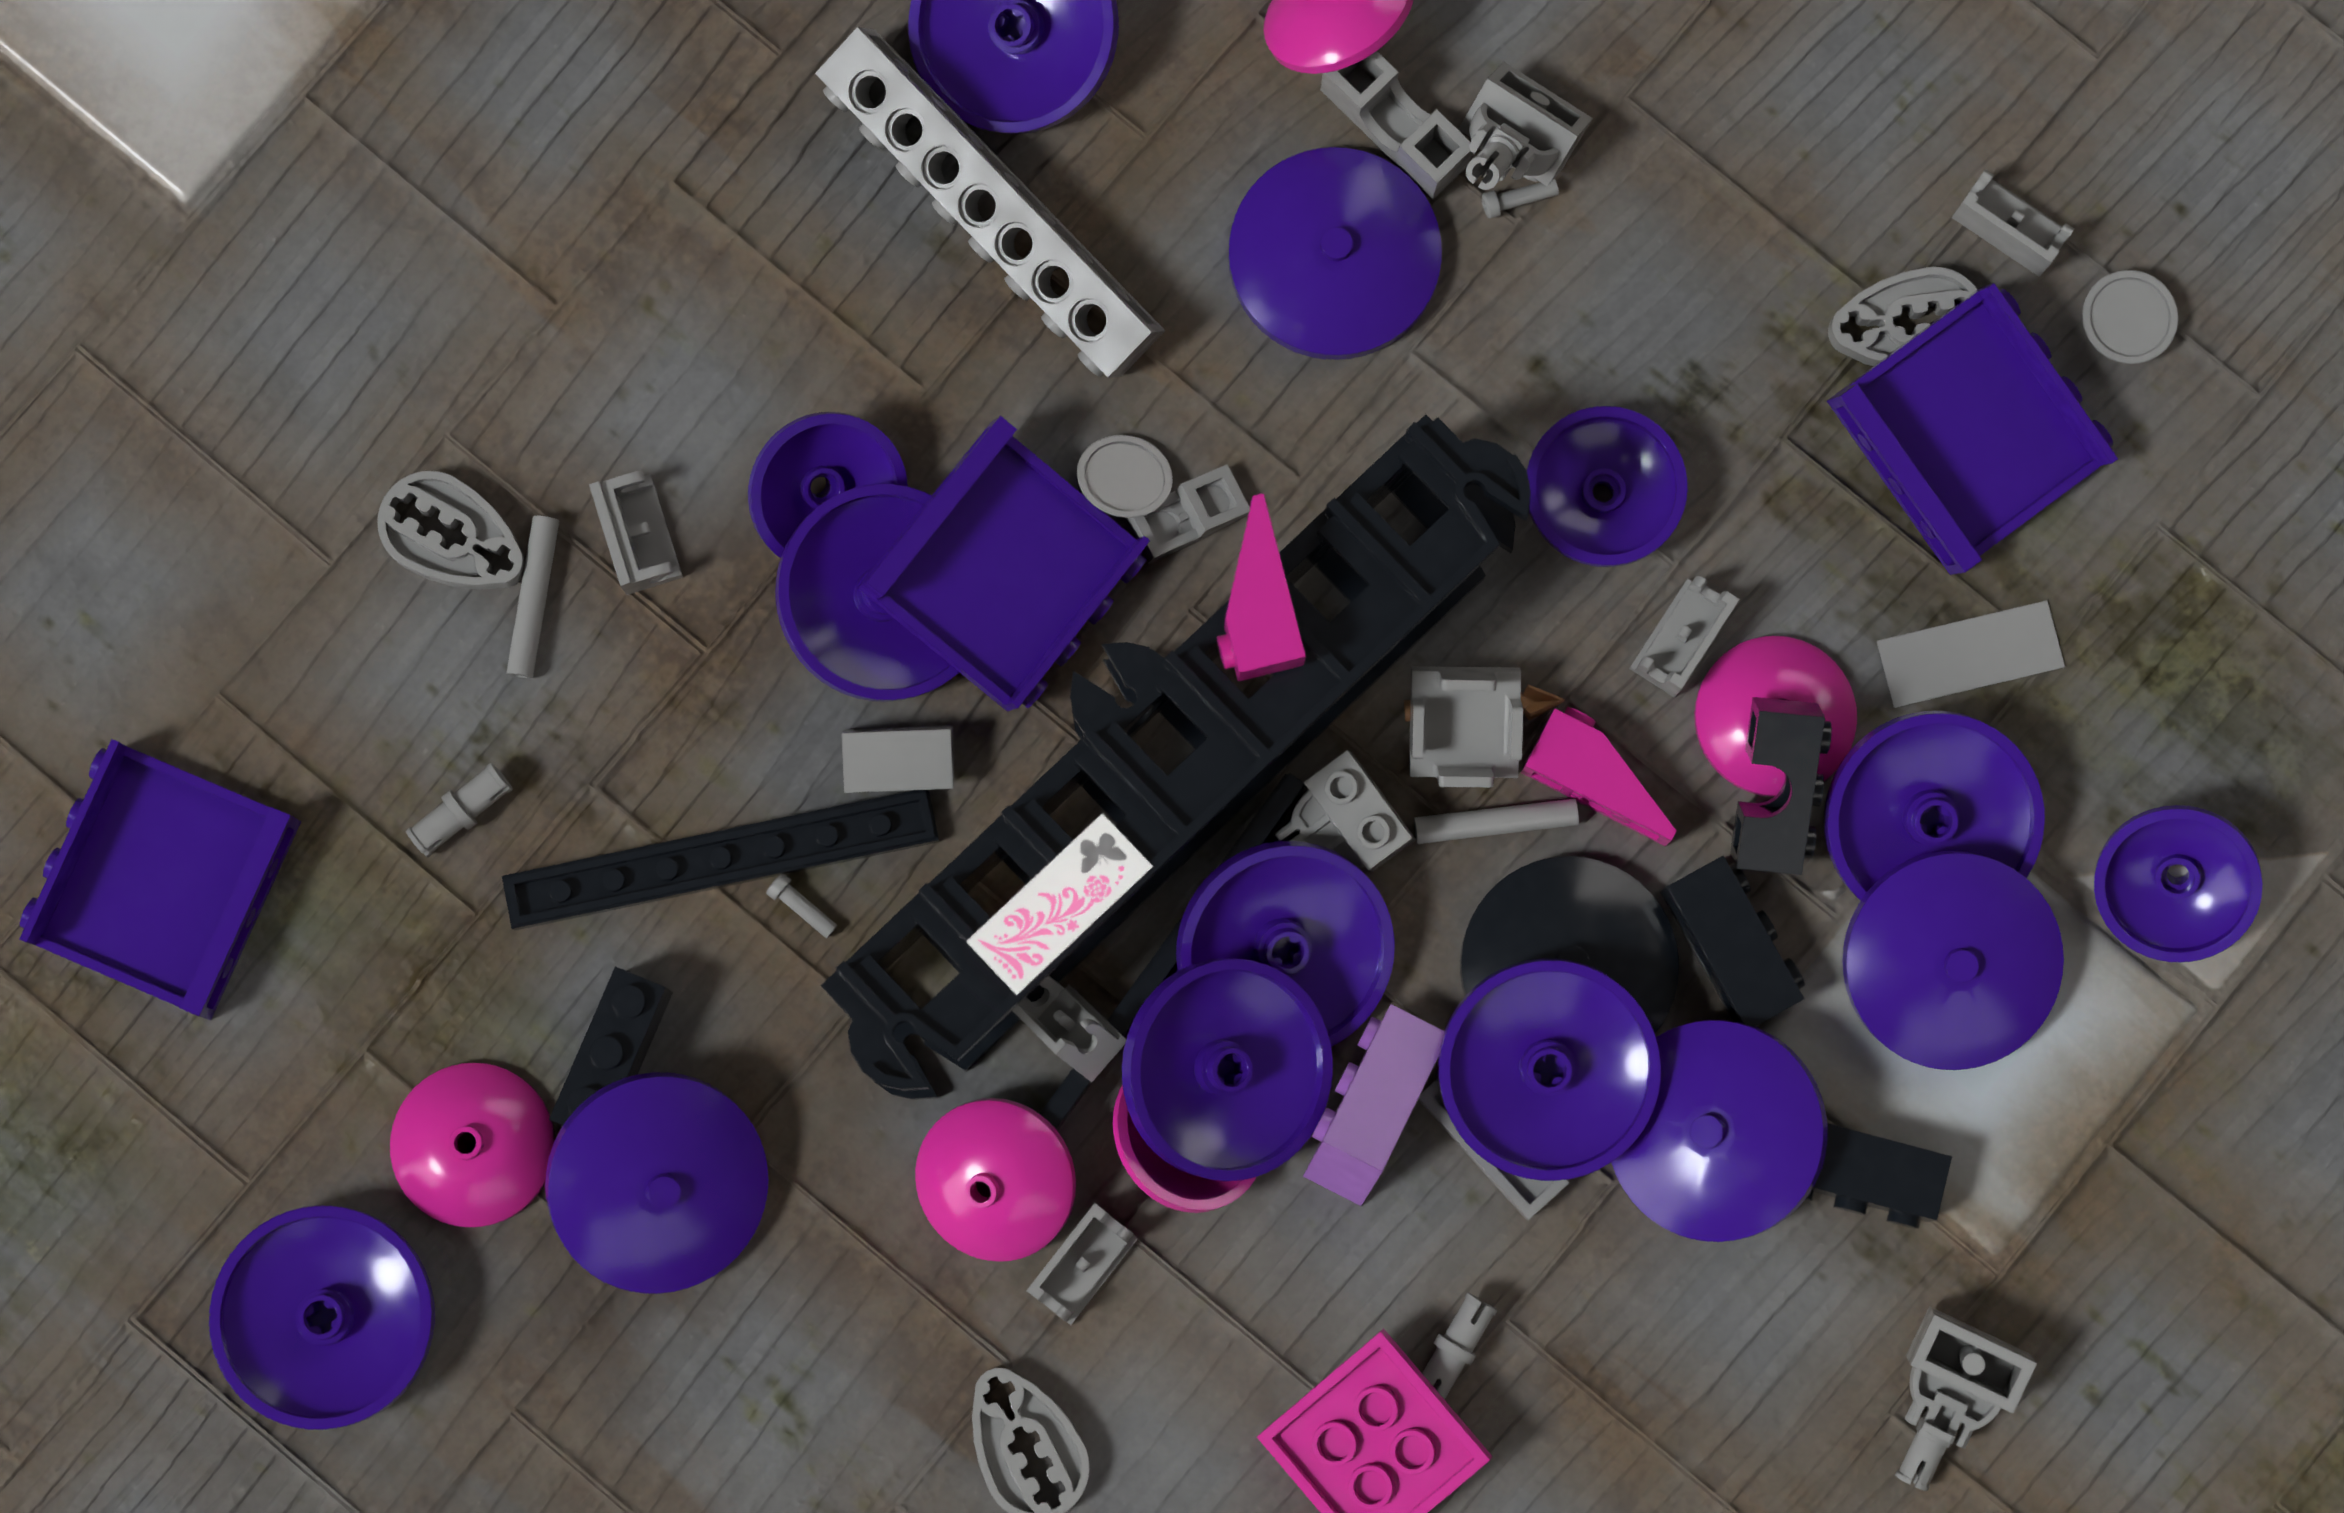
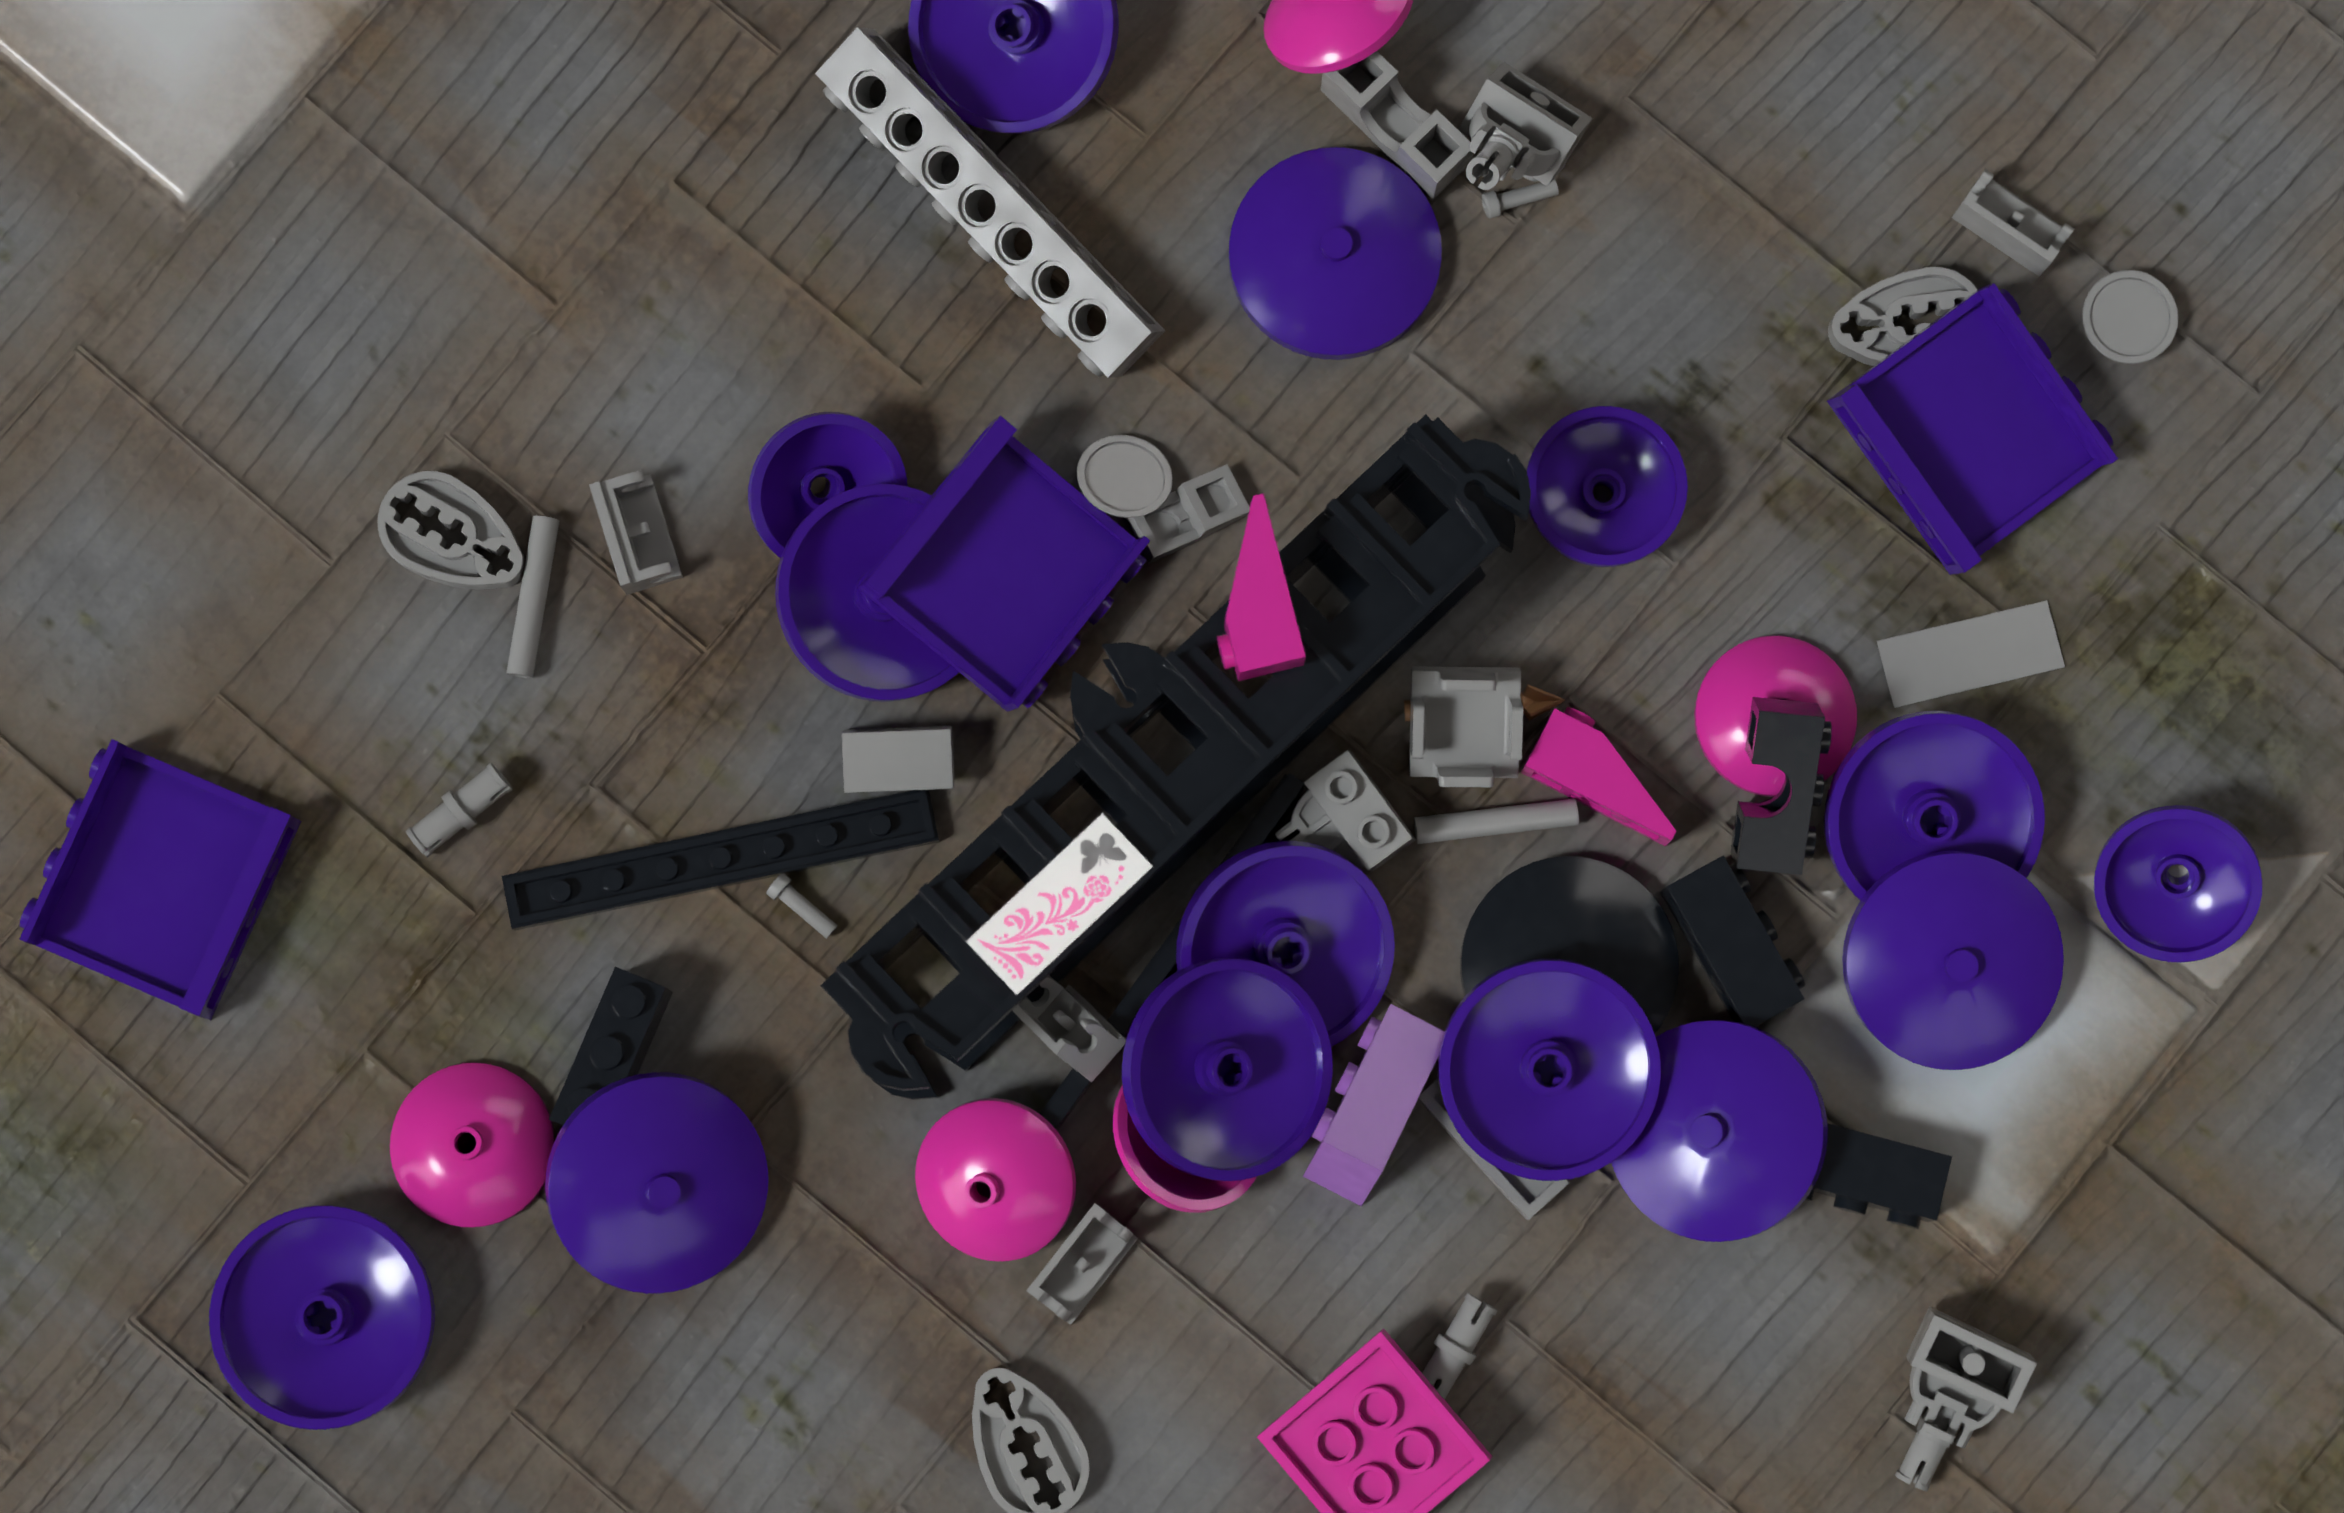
light grey hinge [1629,576,1740,698] -> none

